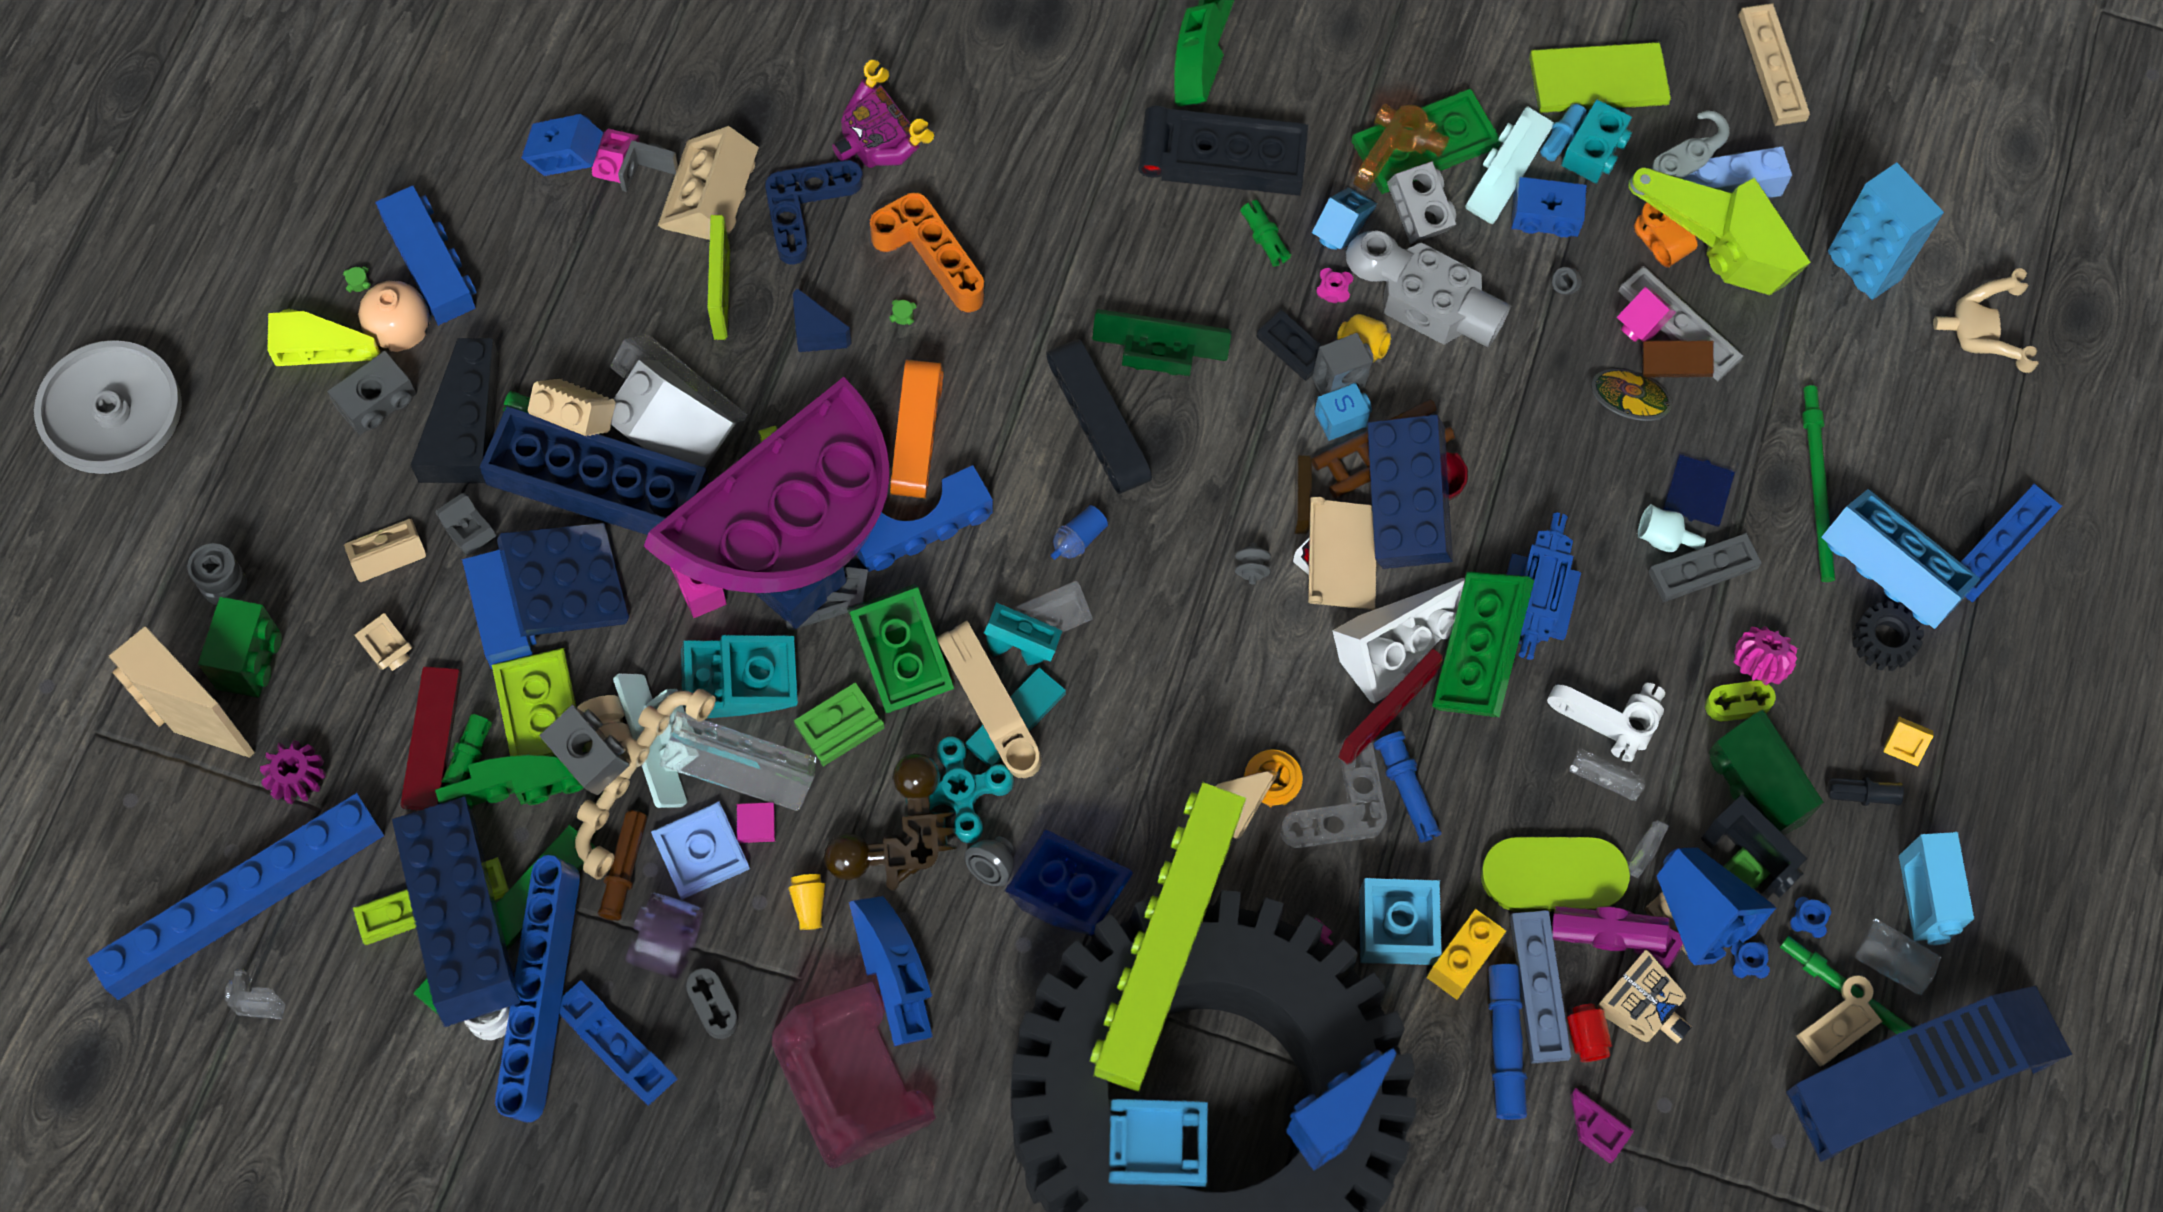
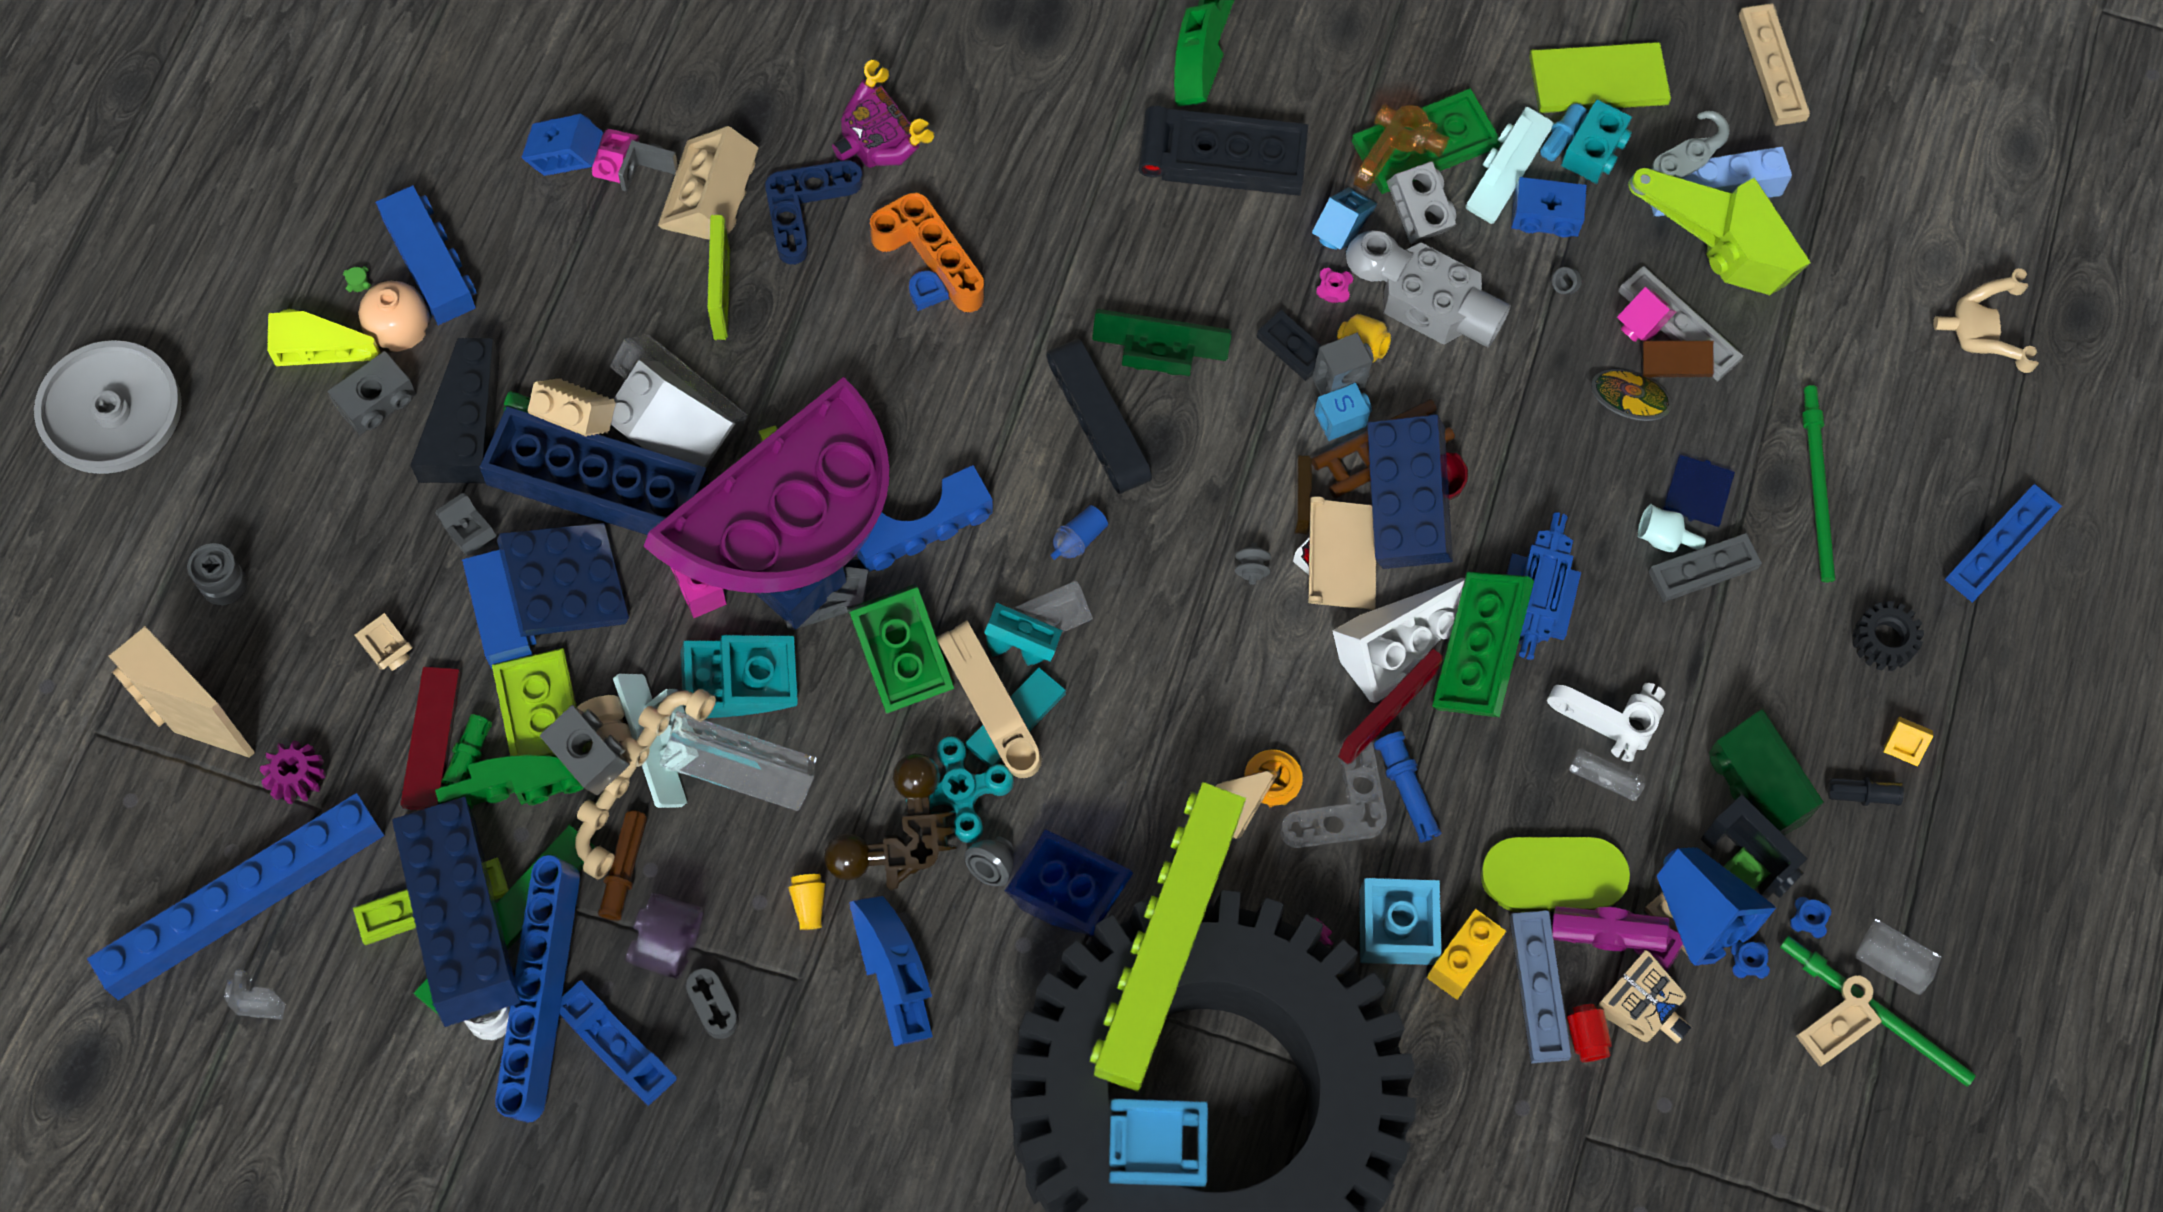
green brick [198,597,282,698] -> none
tan slope [344,518,426,582] -> none
light blue tile [651,802,750,900] -> none
dark pink tile [737,803,775,843] -> none
clear pink windscreen [772,982,936,1169] -> none
dark blue slope [793,289,851,352] -> none
bright green plate [794,683,884,767] -> none
bright green piece [889,299,917,325] -> none
orange beam [890,359,944,499] -> none
green pin [1240,200,1291,267] -> none
blue slope [1286,1049,1396,1170] -> none
blue piece [1488,964,1527,1120] -> none
magenta tile [1570,1088,1634,1164] -> none
clear tile [1628,820,1668,878] -> none
orange piece [1634,203,1698,267] -> none
lime beam [1705,681,1776,721] -> none
dark pink gear [1734,626,1798,686] -> none
dark blue panel [1786,986,2073,1162] -> none
brick [1821,489,1980,629] -> none
dark azure brick [1827,163,1944,300] -> none
medium azure window [1899,832,1974,945] -> none
none -> blue tile [909,271,949,311]

